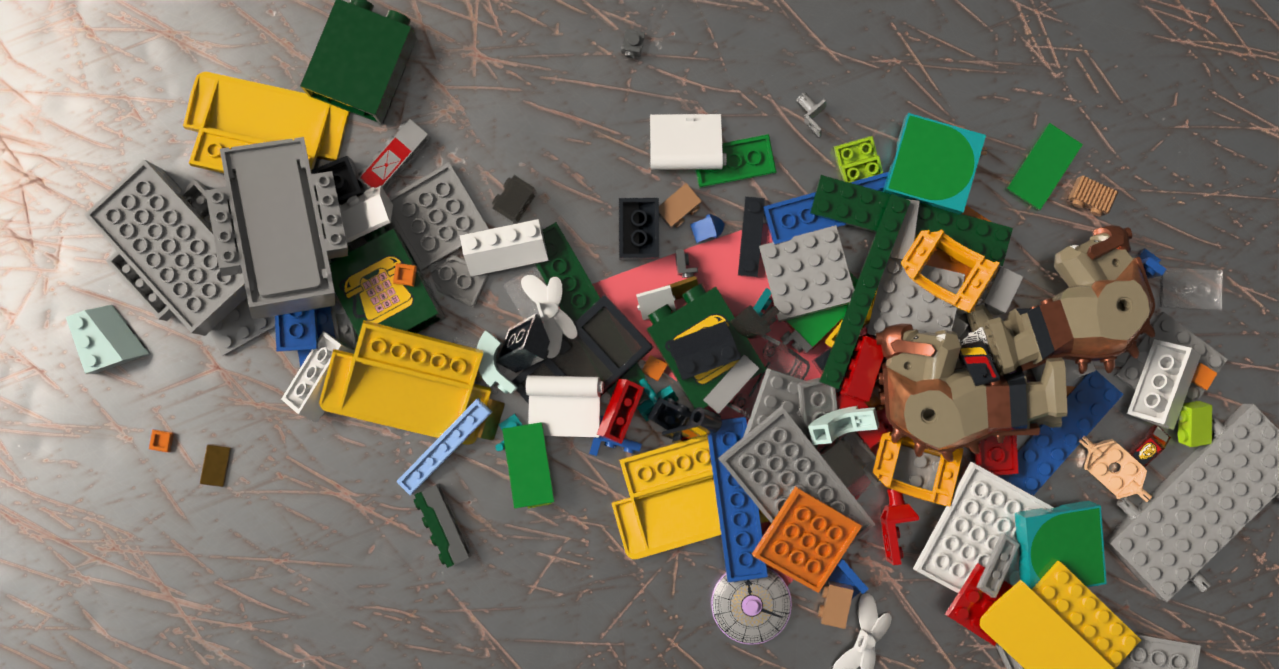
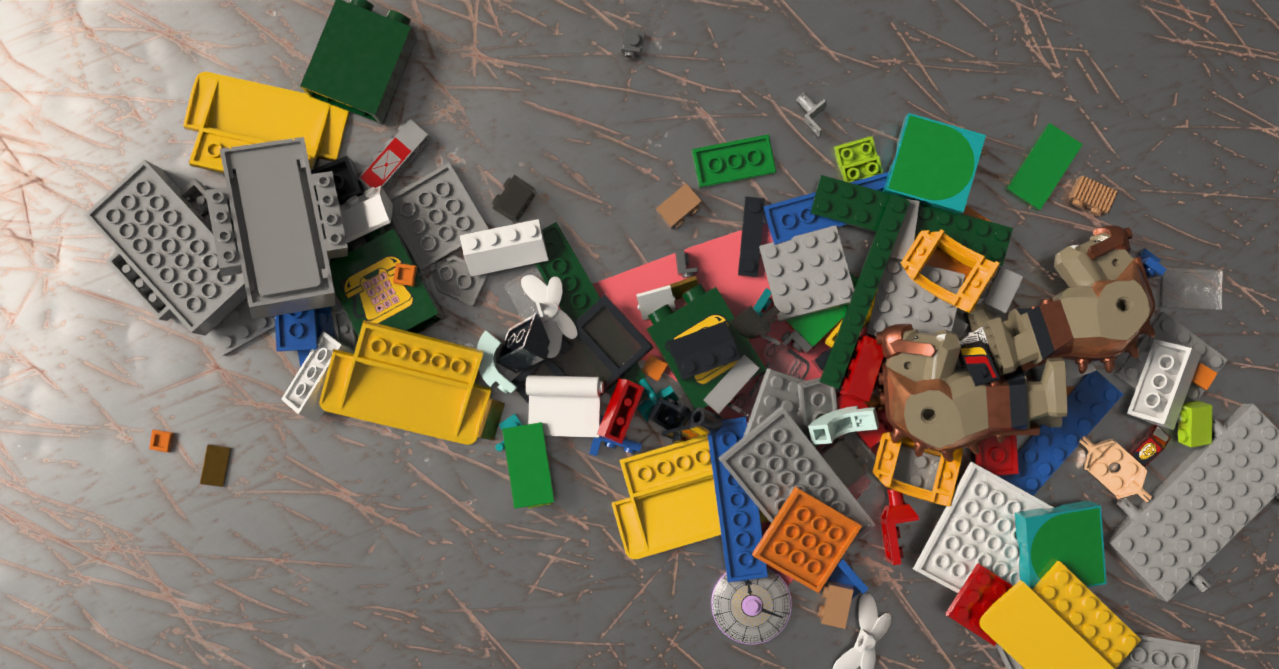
light aqua wedge [66,305,150,374] -> none
light blue tile [396,398,492,495] -> none
piece [414,484,472,568] -> none
black slope [619,198,659,260] -> none
white door [650,114,726,170] -> none
tile [690,214,725,243] -> none
light grey tile [977,534,1020,598] -> none

